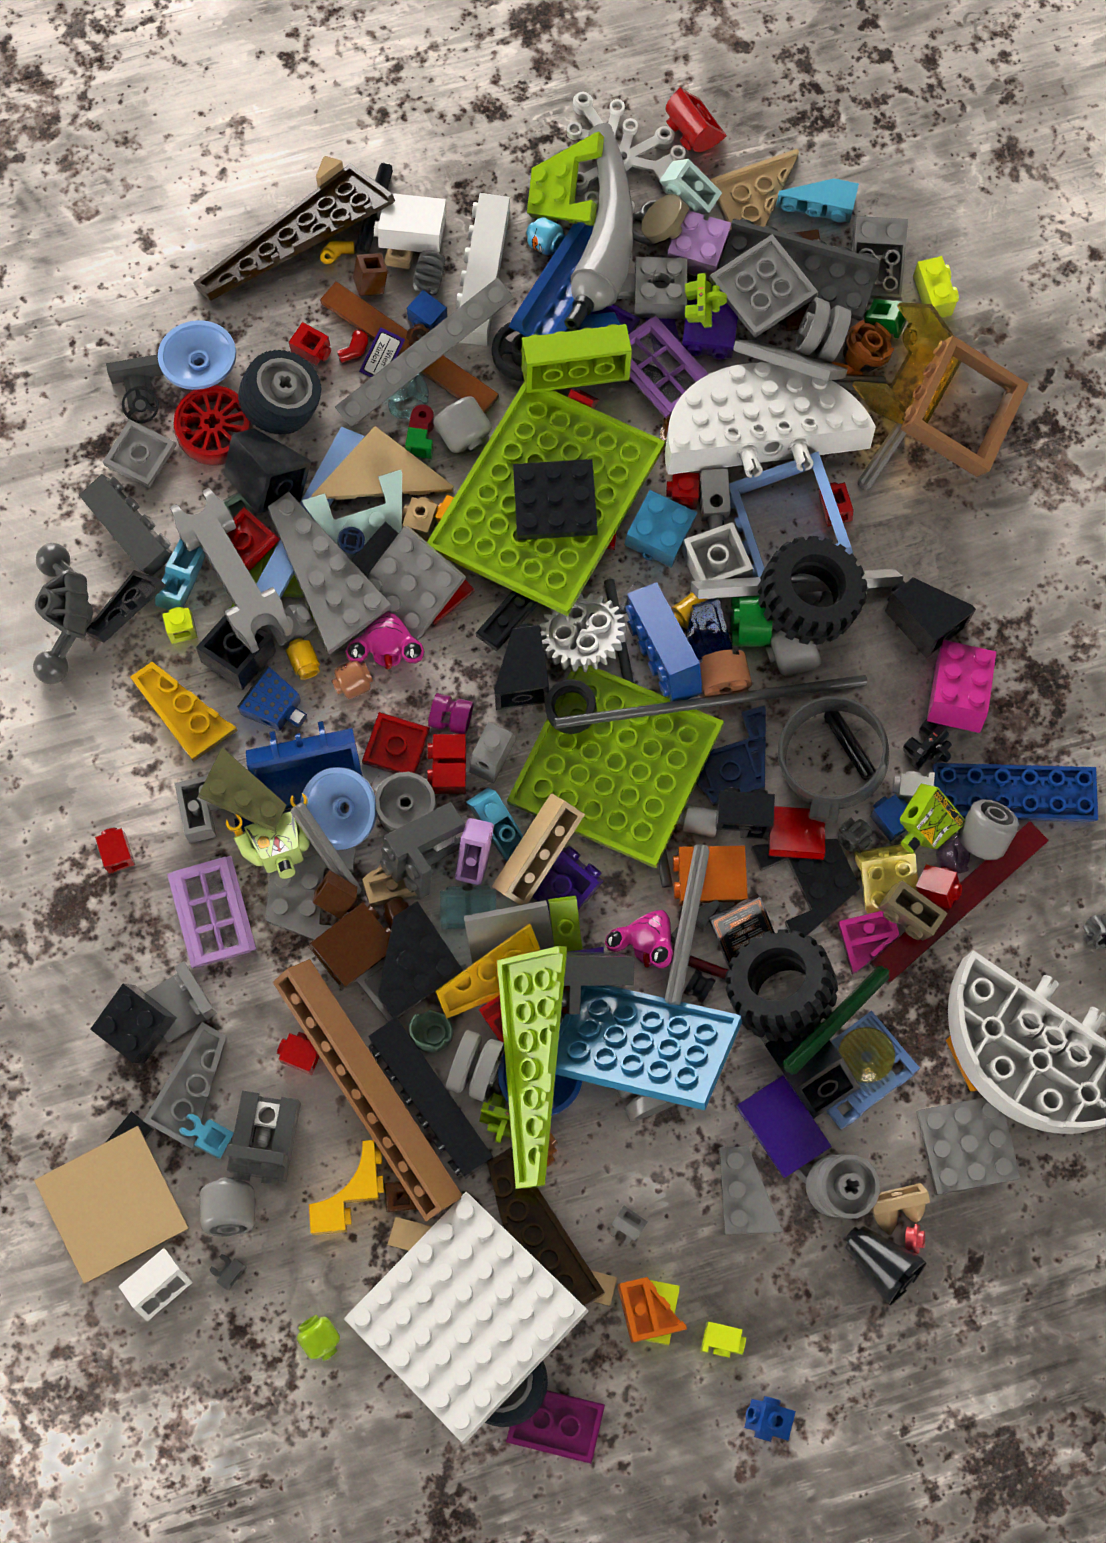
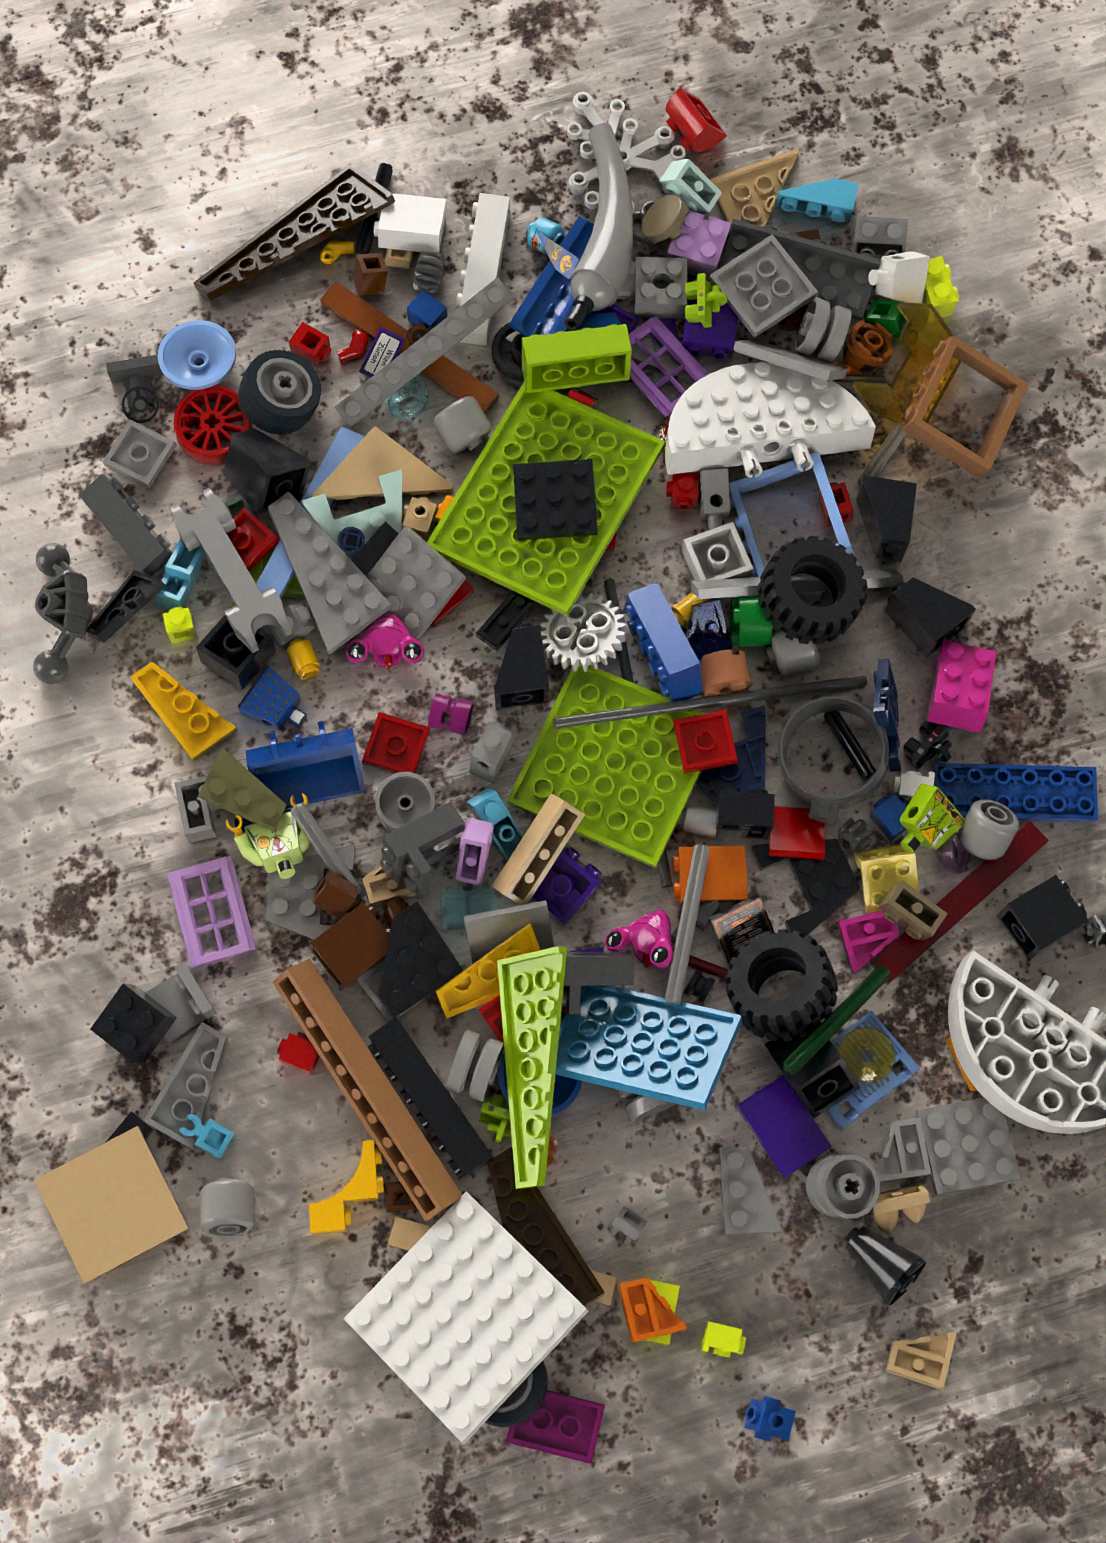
red brick [95,828,135,874] -> none
white brick [119,1248,193,1321] -> none
dark grey tile [210,1254,247,1290] -> none
dark grey brick [225,1091,301,1186] -> none
lime head [297,1315,340,1361] -> none
light blue dish [300,767,377,850] -> none
tan slope [316,156,343,187] -> none
nougat head [331,661,373,699] -> none
leg [405,404,434,459] -> none
sand green hair [409,1009,454,1053] -> none
red piece [427,734,466,794] -> none
lime wing [527,132,604,226] -> none
black tyre [544,679,597,734] -> none
lime plate [548,895,583,952] -> none
dark azure brick [624,490,697,568] -> none
coral plate [905,1224,925,1254] -> none
brick [916,864,962,909] -> none
none -> sticker [537,231,579,279]
none -> red tile [673,709,738,774]
none -> black slope [856,475,917,563]
none -> white torso [868,251,930,305]
none -> dark blue wing [873,659,901,772]
none -> light grey wing [877,1118,931,1183]
none -> tan wing [885,1332,956,1390]
none -> black slope [997,875,1089,961]

